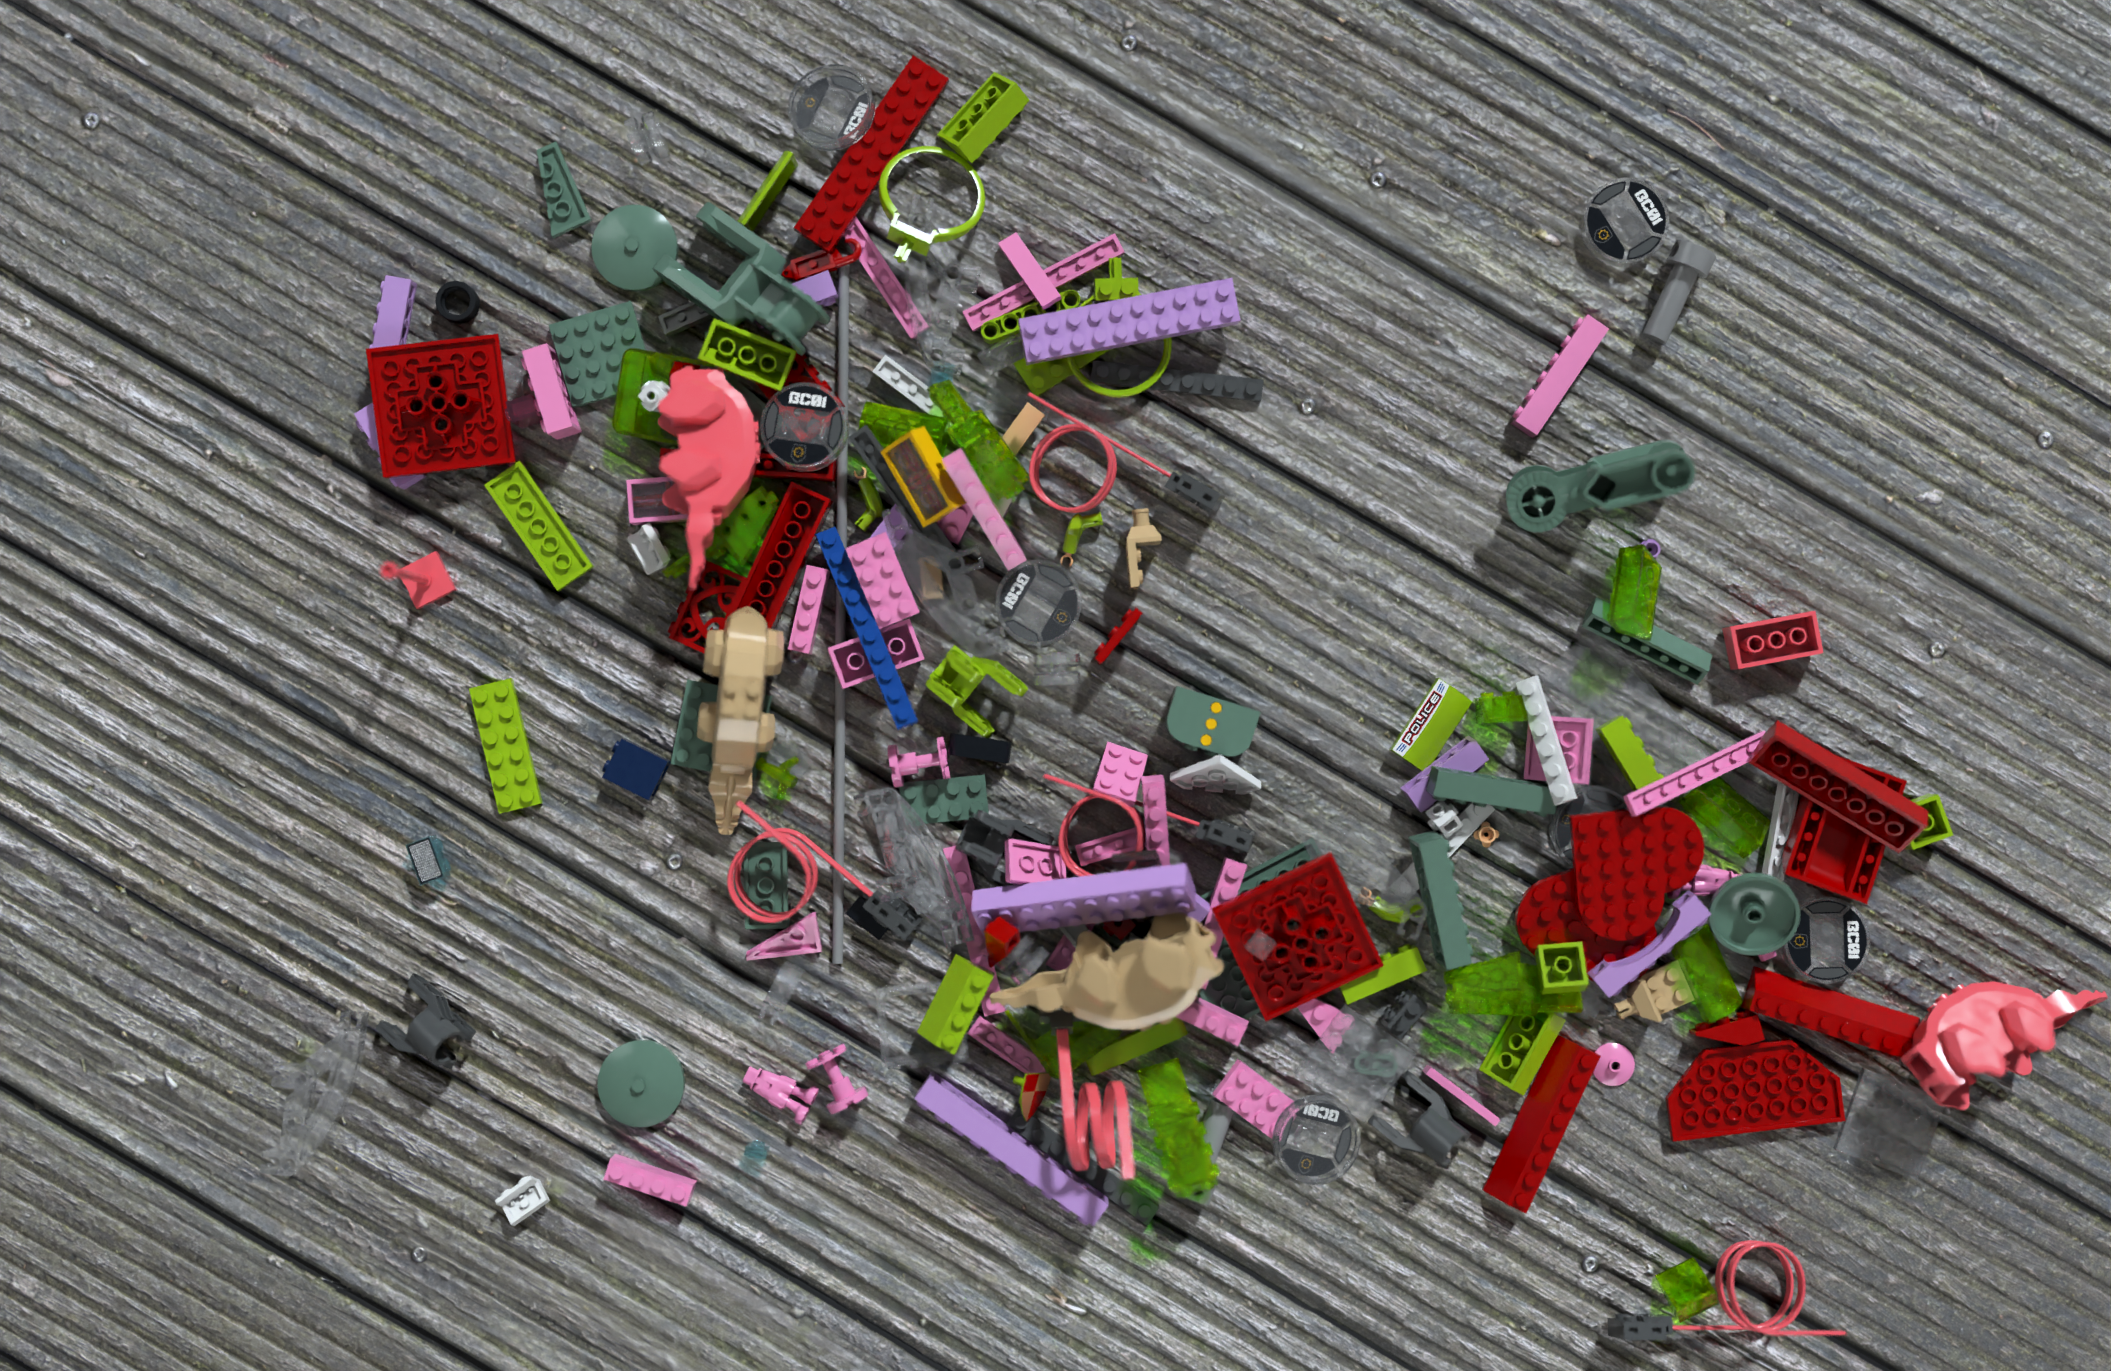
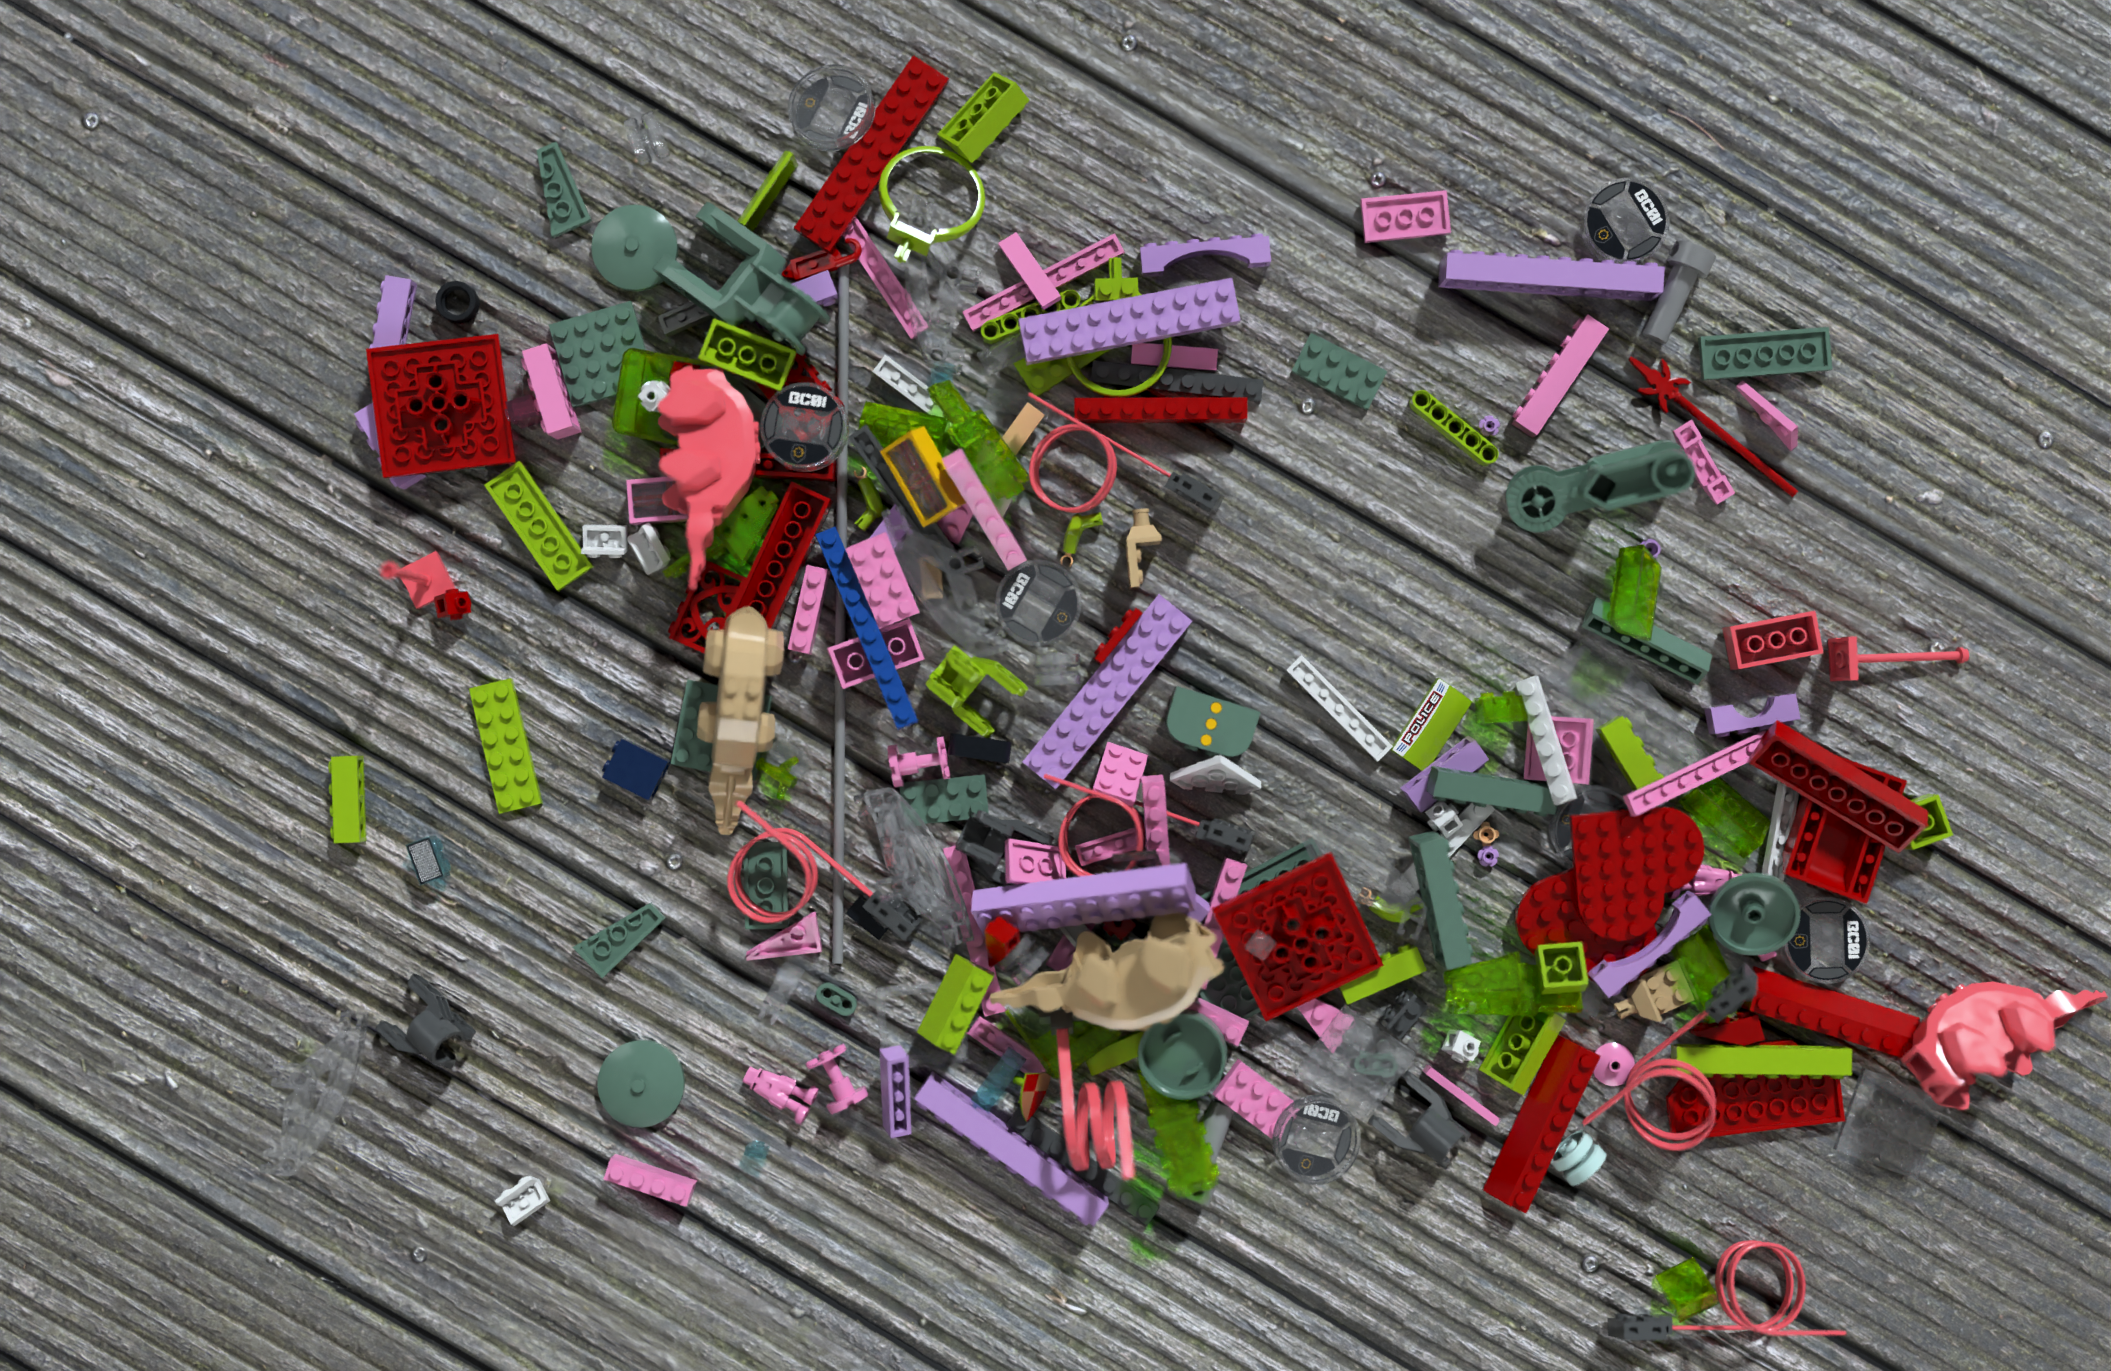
none -> lime brick [328,755,366,843]
none -> red brick [434,589,471,621]
none -> sand green wing [572,902,666,978]
none -> white bracket [581,525,628,558]
none -> sand green plate [816,982,857,1016]
none -> lavender brick [879,1045,911,1138]
none -> clear light blue plate [971,1047,1026,1112]
none -> lavender brick [1023,594,1192,789]
none -> red brick [1074,397,1248,423]
none -> bright pink tile [1131,343,1218,371]
none -> sand green piece [1138,1009,1227,1100]
none -> lavender arch [1139,233,1271,277]
none -> white plate [1286,655,1393,762]
none -> sand green plate [1291,333,1387,410]
none -> bright pink plate [1360,190,1451,243]
none -> lime beam [1409,390,1499,466]
none -> lavender brick [1438,250,1665,301]
none -> white brick [1441,1030,1481,1063]
none -> lavender plate [1477,846,1499,867]
none -> lavender plate [1478,415,1500,437]
none -> light aqua wheel [1550,1130,1606,1186]
none -> coral piece [1582,963,1758,1151]
none -> red piece [1628,357,1798,497]
none -> lime brick [1671,1044,1852,1079]
none -> bright pink slope [1672,420,1735,505]
none -> sand green plate [1698,327,1833,381]
none -> lavender arch [1704,694,1801,738]
none -> bright pink wing [1736,380,1798,451]
none -> coral tile [1828,636,1969,682]

